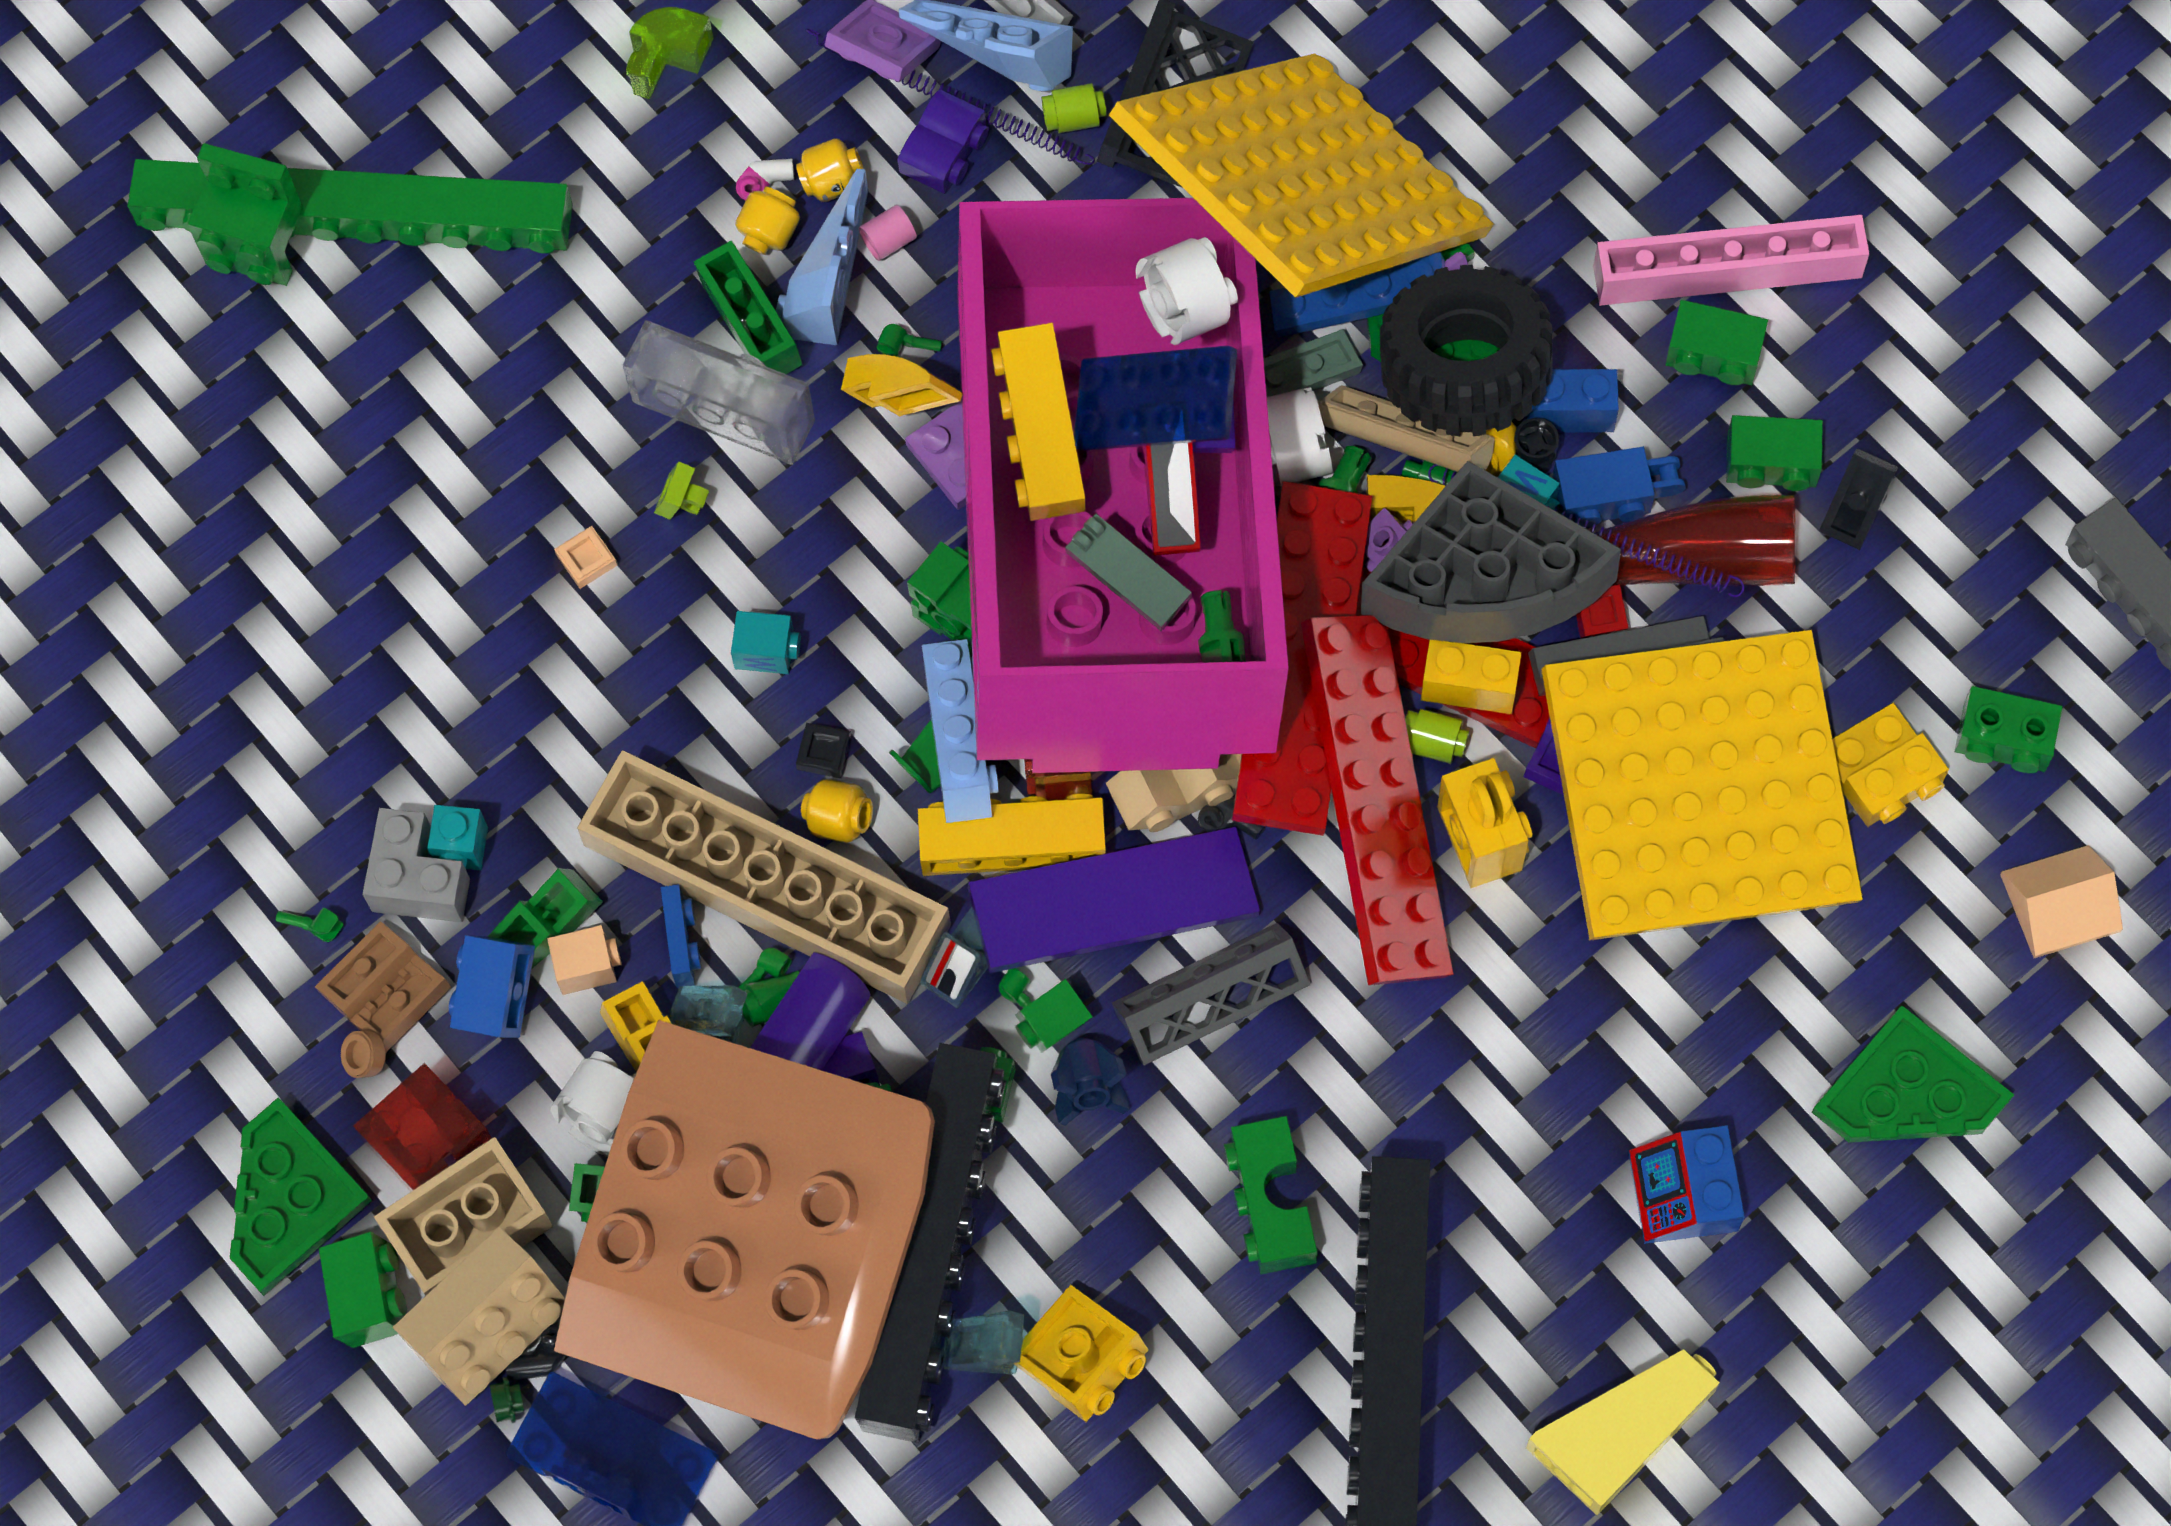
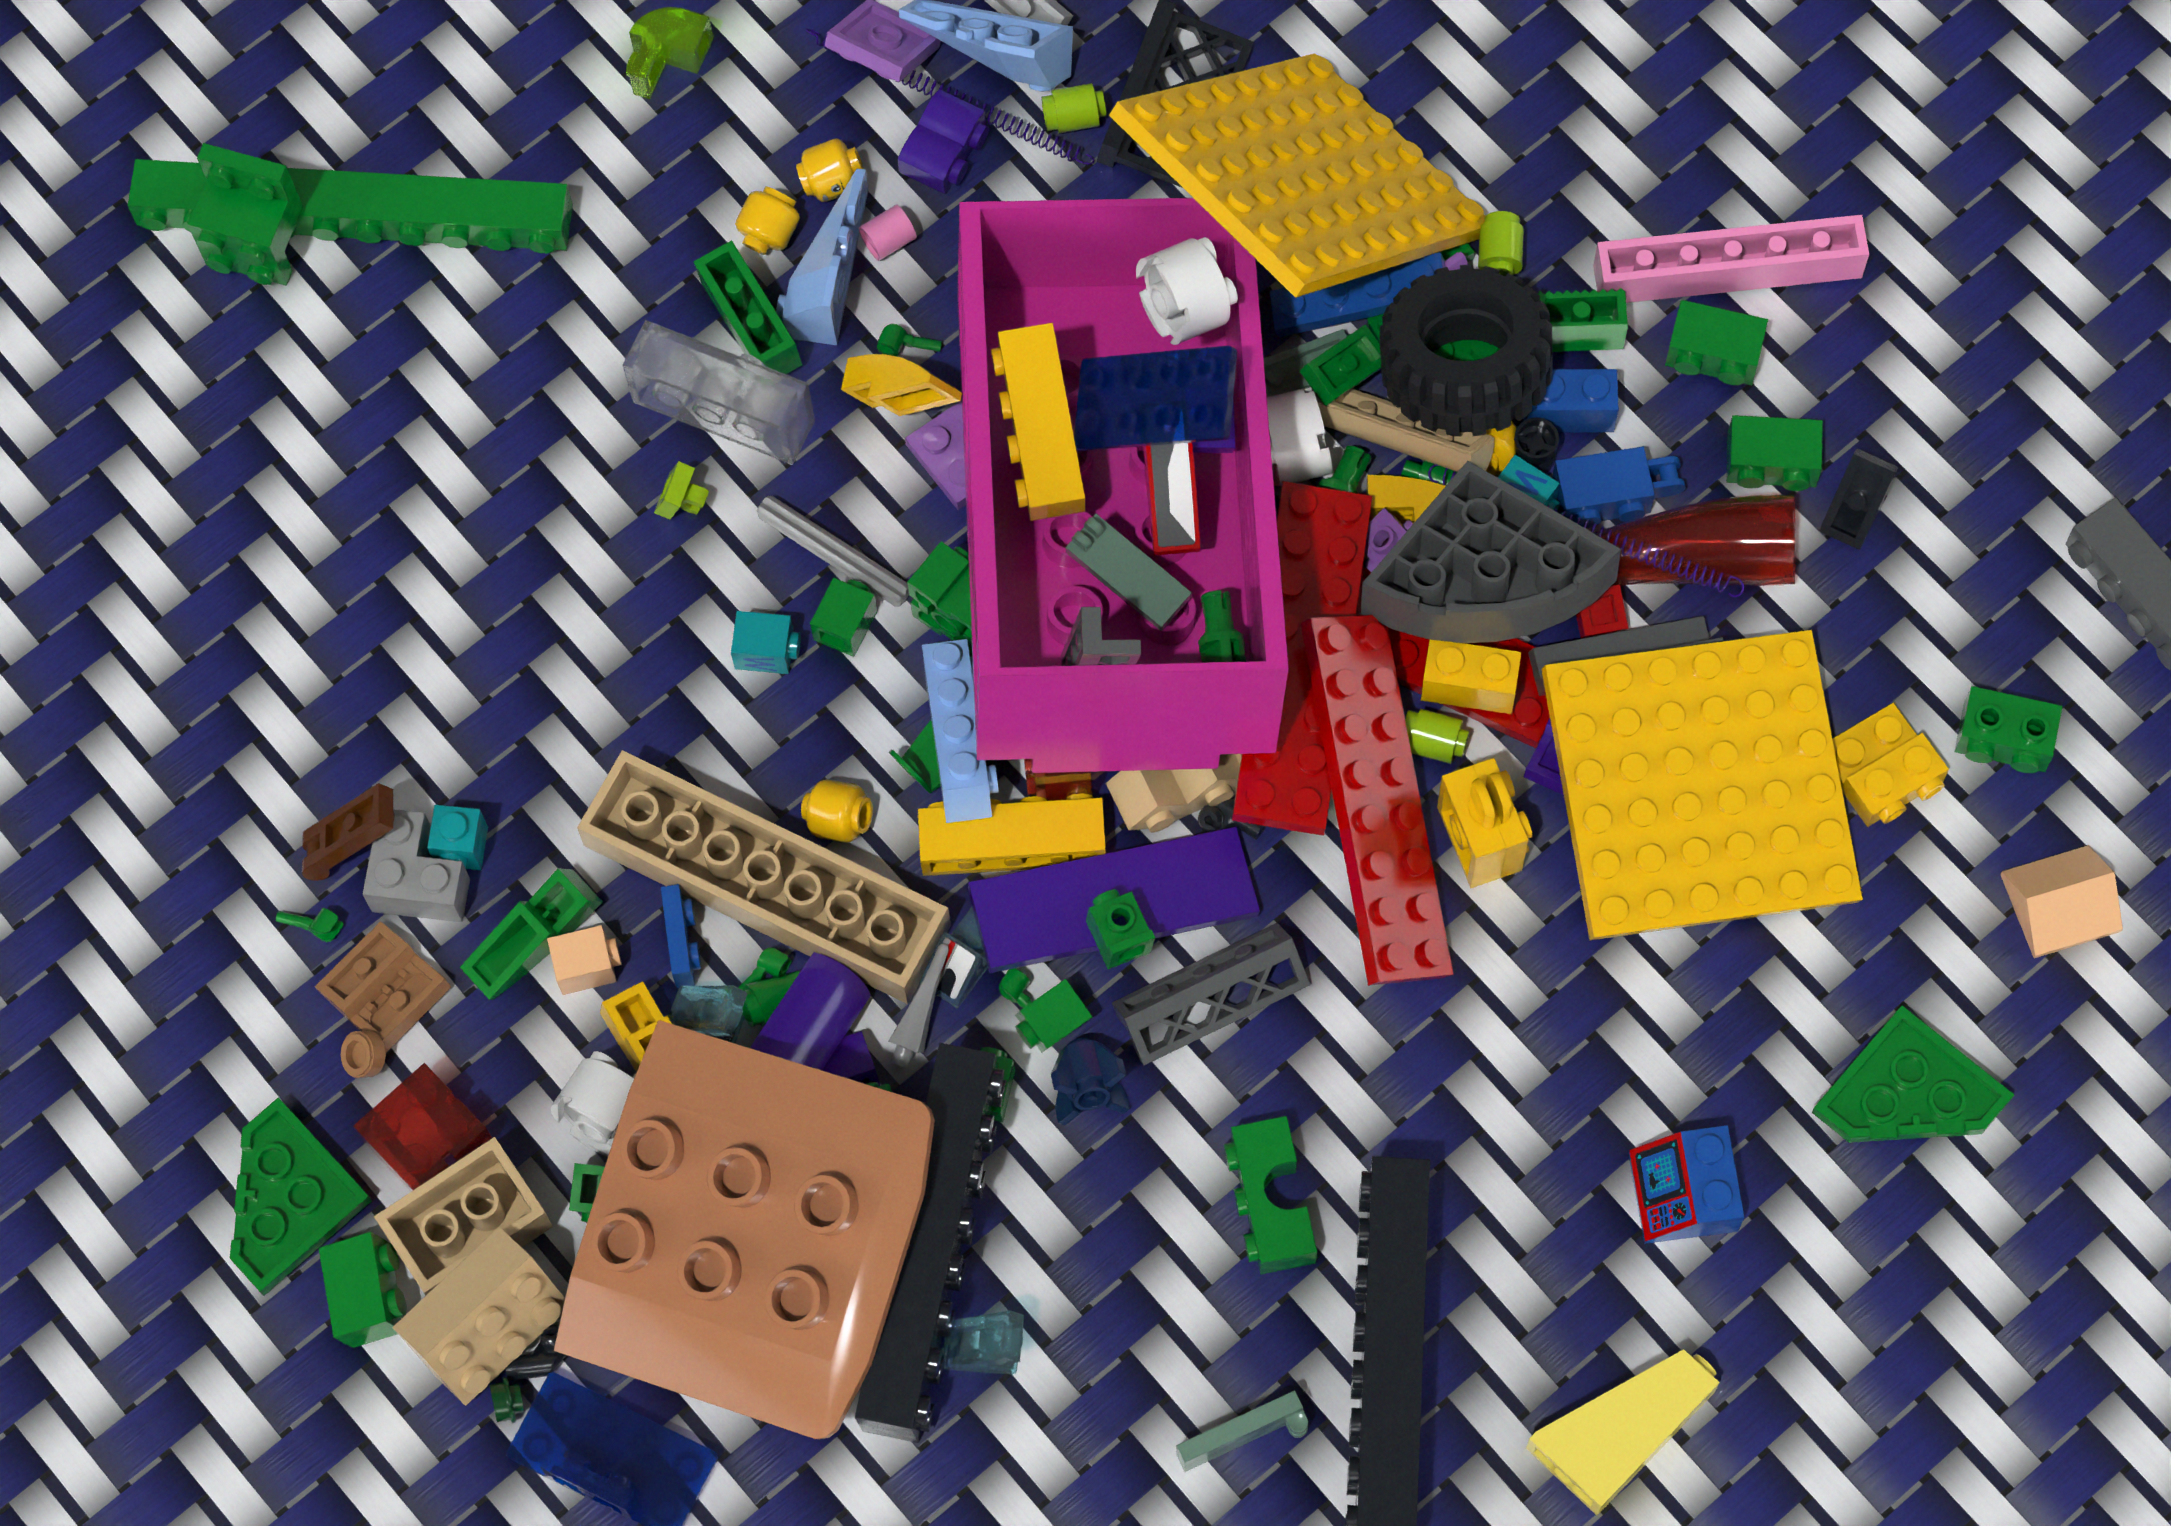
blue brick [449,935,535,1038] -> none
light nougat tile [554,526,618,589] -> none
arm [736,159,794,201] -> none
black tile [796,722,852,778] -> none
yellow plate [1008,1285,1149,1422] -> none
none -> reddish brown plate [302,783,395,881]
none -> light grey axle [757,496,909,607]
none -> green brick [810,577,877,657]
none -> light grey piece [888,944,949,1068]
none -> dark grey fence [1061,607,1141,666]
none -> green brick [1085,889,1155,969]
none -> sand green hinge [1176,1390,1308,1472]
none -> green plate [1299,324,1381,406]
none -> lime brick [1478,211,1524,276]
none -> green brick [1537,288,1628,352]

